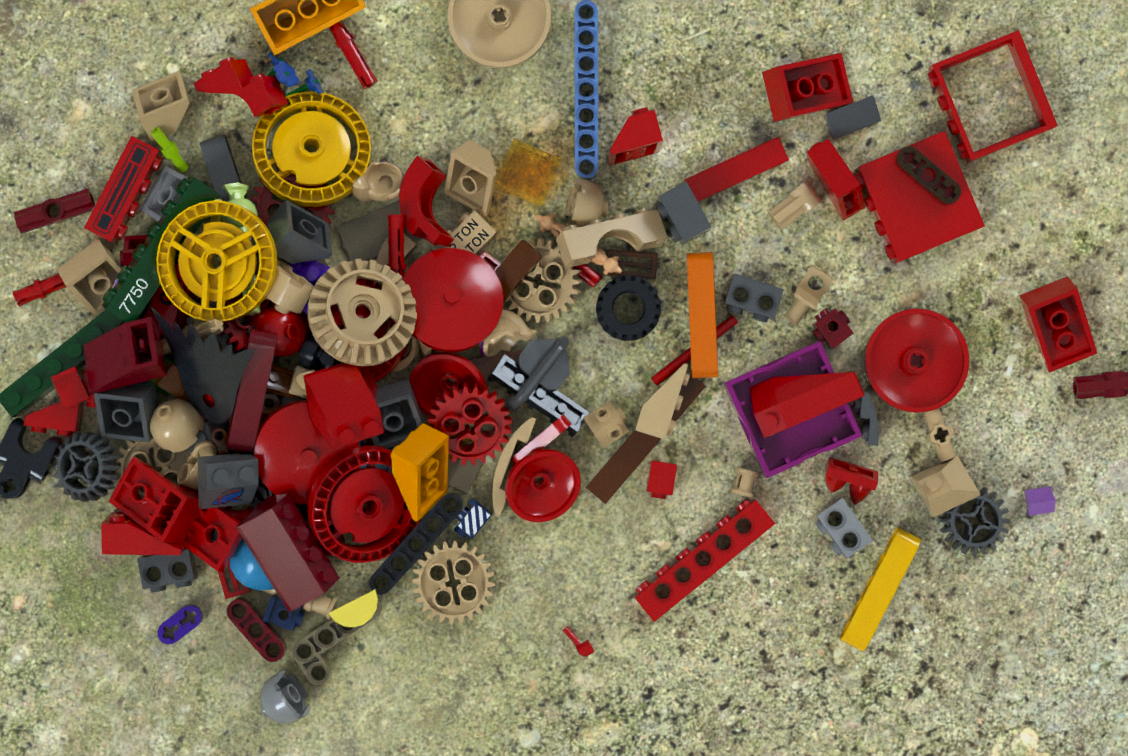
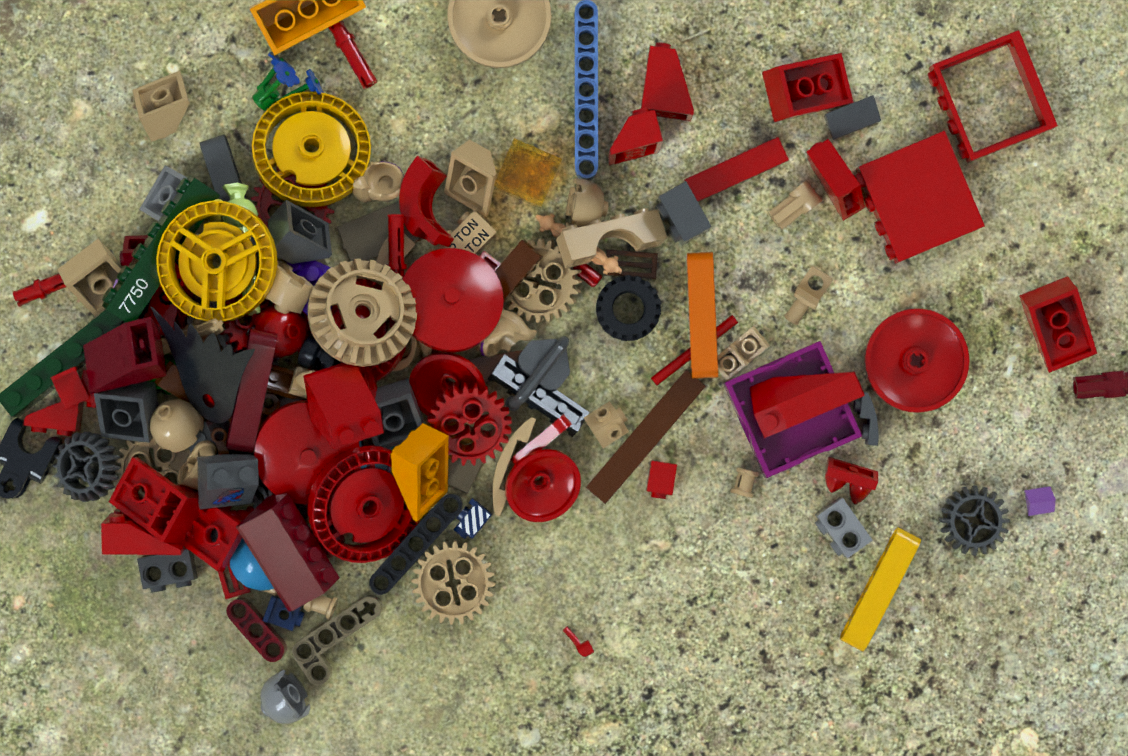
dark red piece [14,189,95,234] -> none
red brick [84,136,164,244] -> none
lime bar [151,127,189,173] -> none
dark purple beam [157,605,203,644] -> none
red arch [193,57,288,117] -> none
light yellow tile [328,589,378,627] -> none
red brick [634,498,775,622] -> none
tan slope [635,363,691,439] -> none
dark grey brick [723,273,784,323] -> none
dark red brick [812,308,854,349] -> none
dark brown beam [896,146,961,205] -> none
tan slope [910,455,980,517] -> none
tan axle [923,408,956,462] -> none
none -> red slope [640,42,694,122]
none -> tan slope [718,326,770,381]

